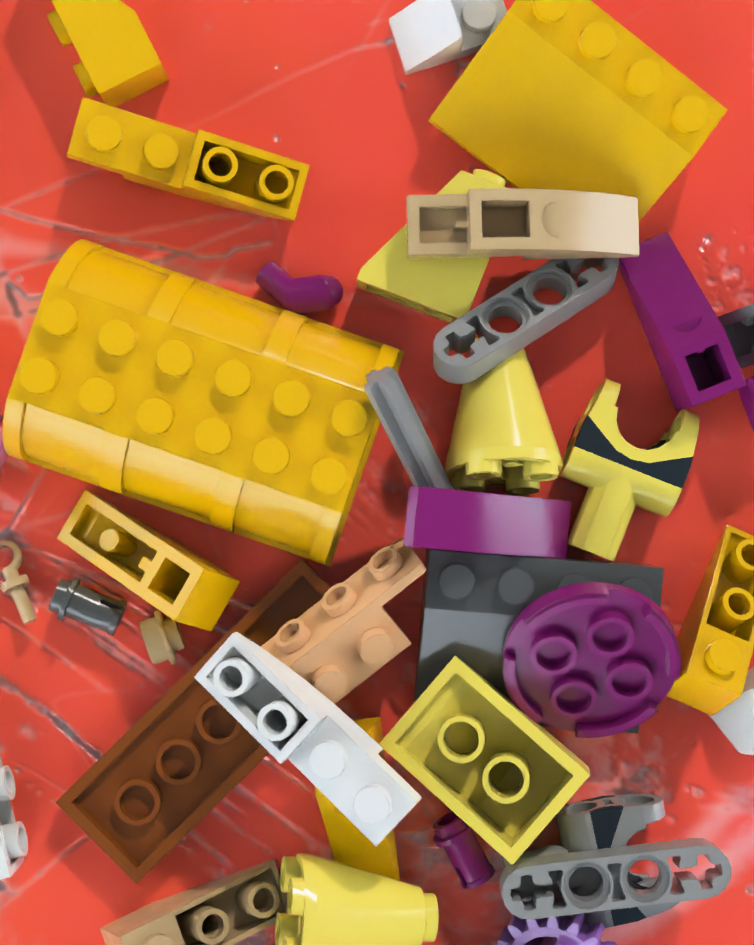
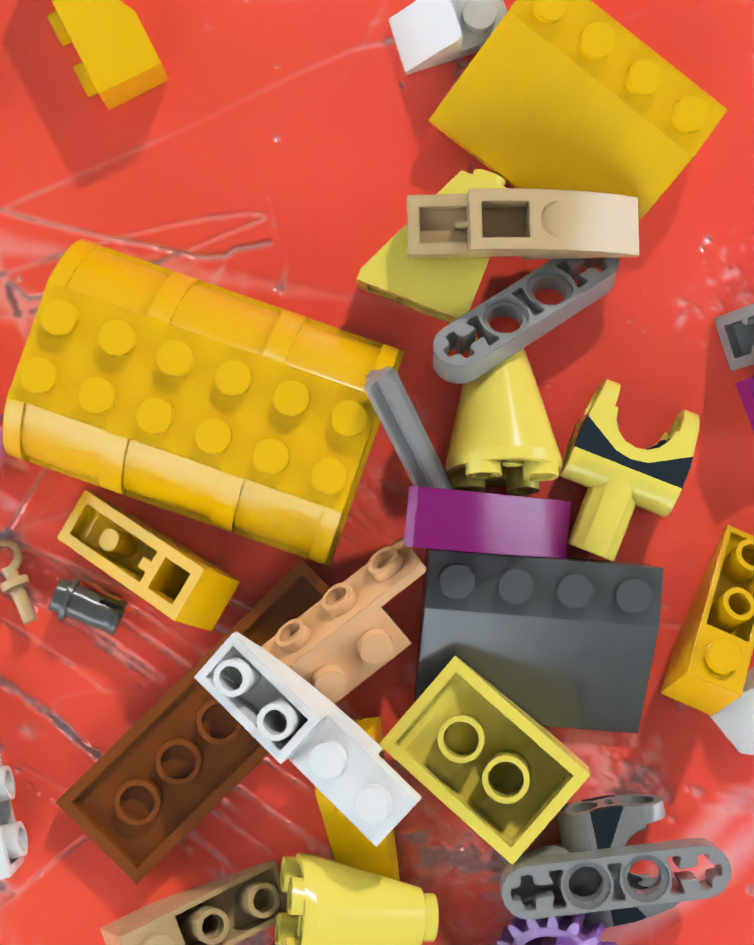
yellow slope [67,97,310,222] -> none
tan plate [139,610,185,665] -> none
magenta arm [255,261,343,315] -> none
magenta pin [433,812,495,889] -> none
magenta tile [502,582,681,738] -> none
magenta slope [618,232,747,411] -> none

